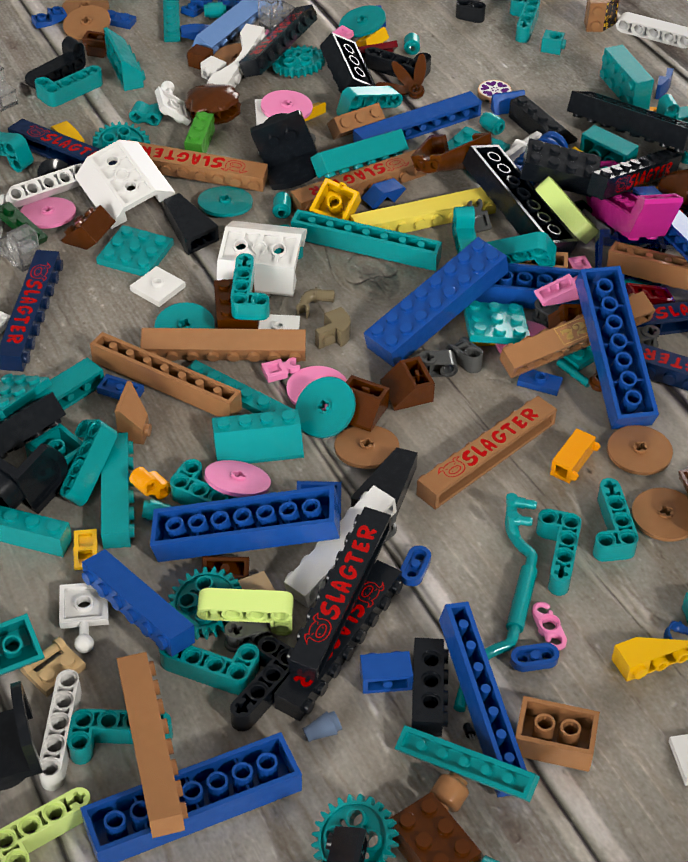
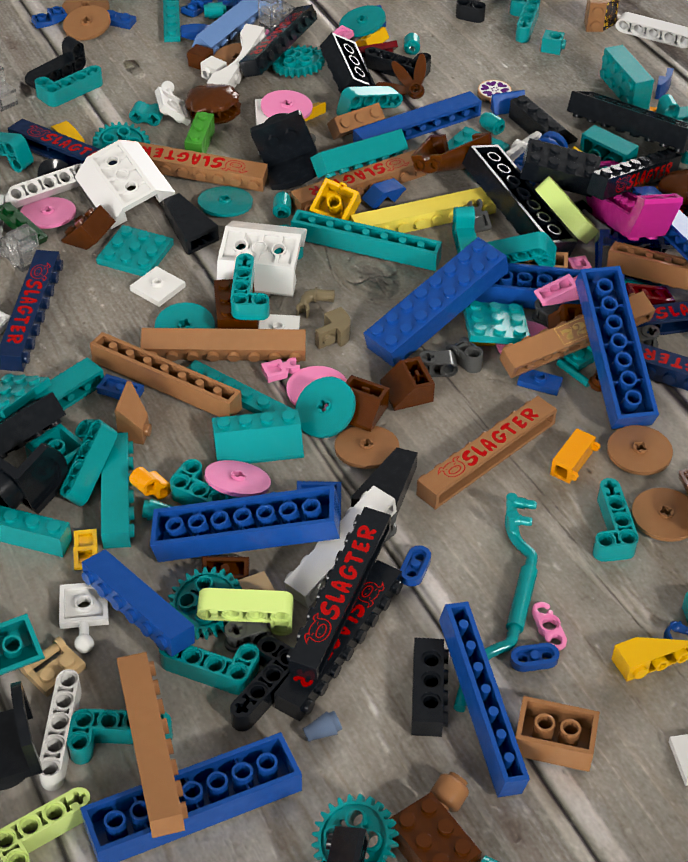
reddish brown slope [82,31,107,58] -> none
teal slope [104,27,146,91] -> none
blue brick [360,651,413,694] -> none
teal plate [394,725,540,802] -> none
black piece [463,722,476,740] -> none
teal beam [536,509,582,596] -> none

